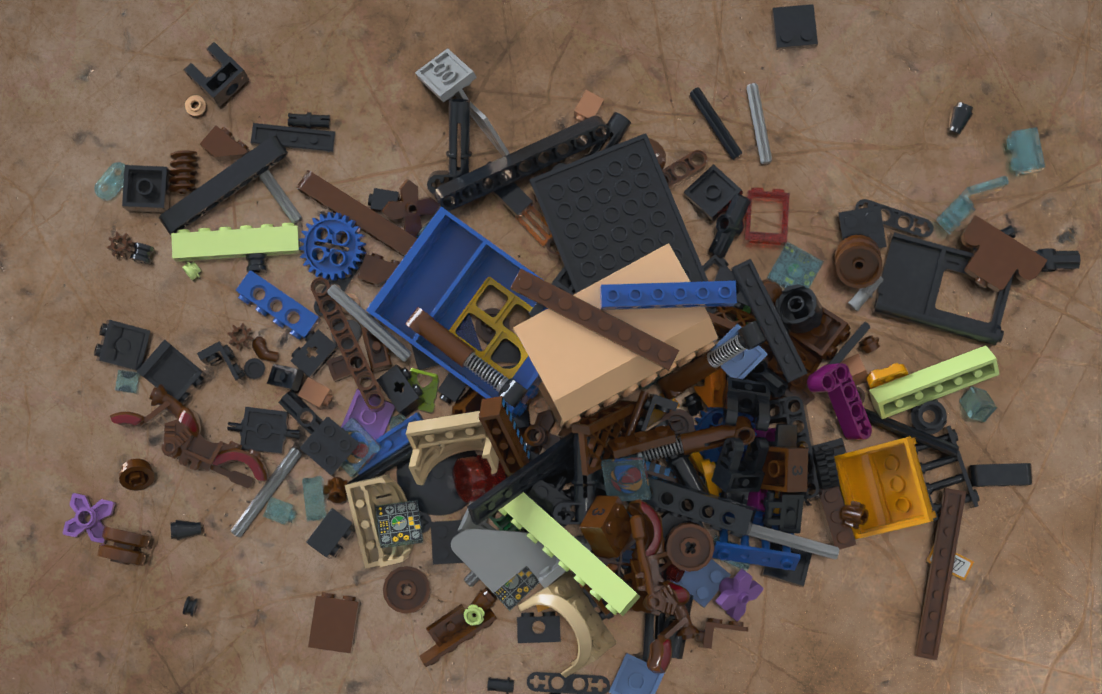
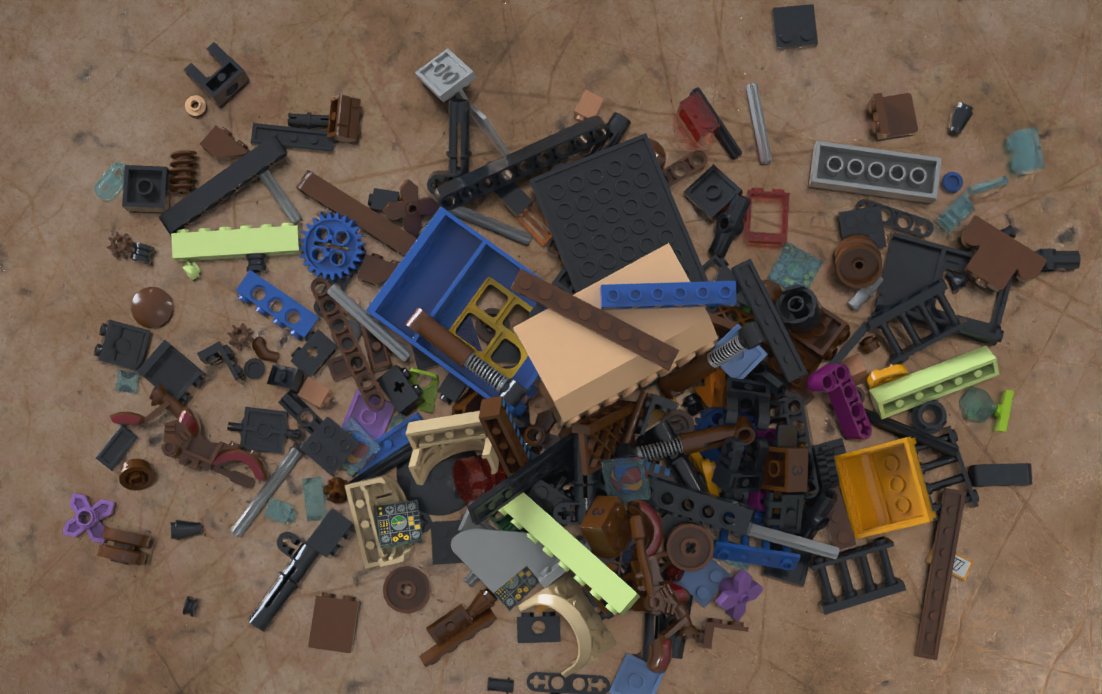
yellowish green plate [464,605,485,625] -> none
reddish brown plate [607,425,676,459] -> none
reddish brown gear [841,501,869,529] -> none
none -> black tile [95,425,139,471]
none -> reddish brown dish [131,287,174,329]
none -> black piece [248,532,320,632]
none -> reddish brown brick [327,95,362,143]
none -> light grey axle [435,200,532,245]
none -> clear red window [677,91,720,148]
none -> black piece [794,487,838,540]
none -> black fence [807,536,906,615]
none -> light grey brick [809,141,942,203]
none -> black fence [867,277,968,365]
none -> reddish brown bracket [868,93,918,140]
none -> blue tile [941,172,963,194]
none -> black rock [945,270,969,292]
none -> lime plate [994,389,1014,434]

